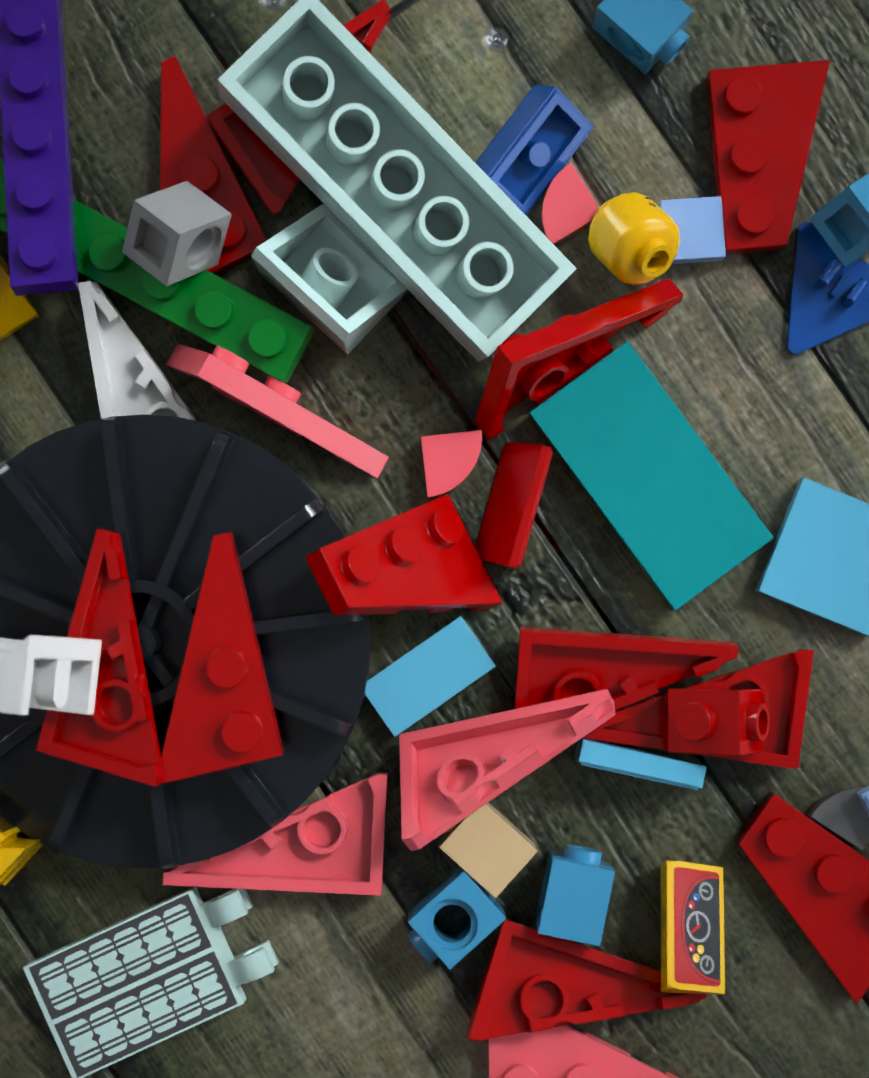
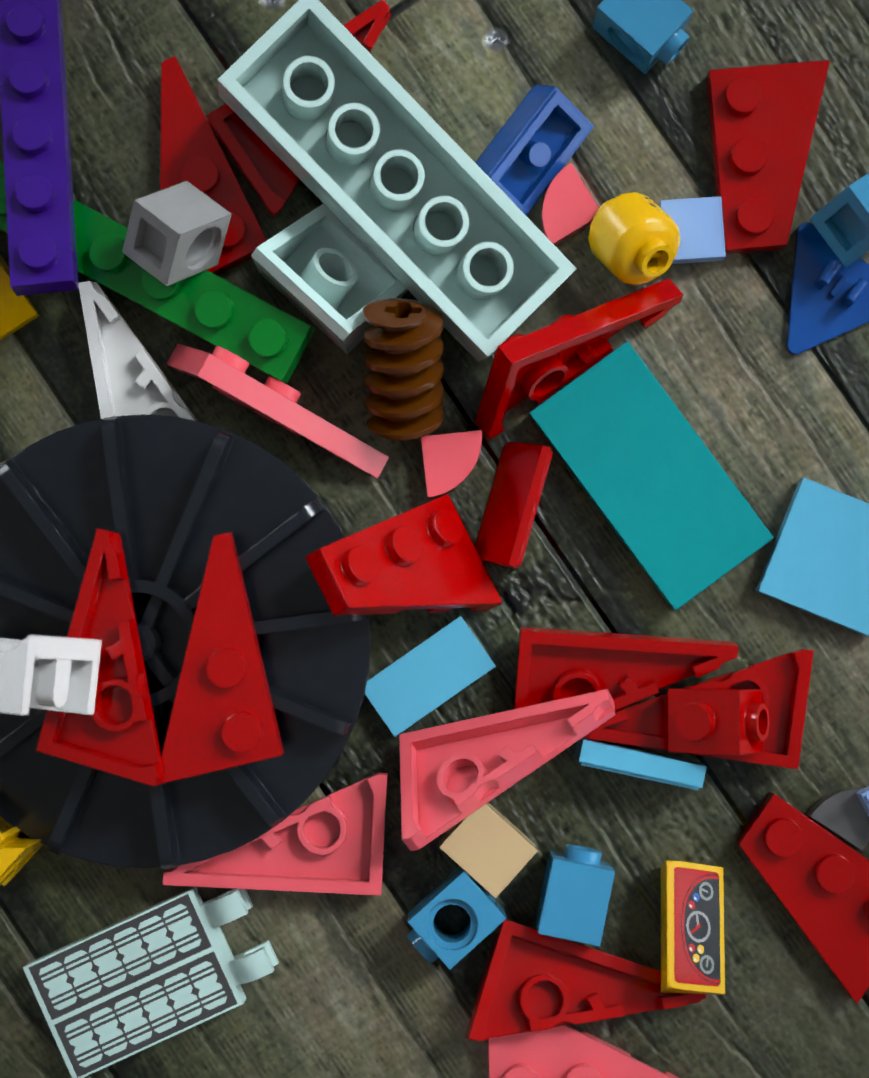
none -> reddish brown piece [363,298,444,441]

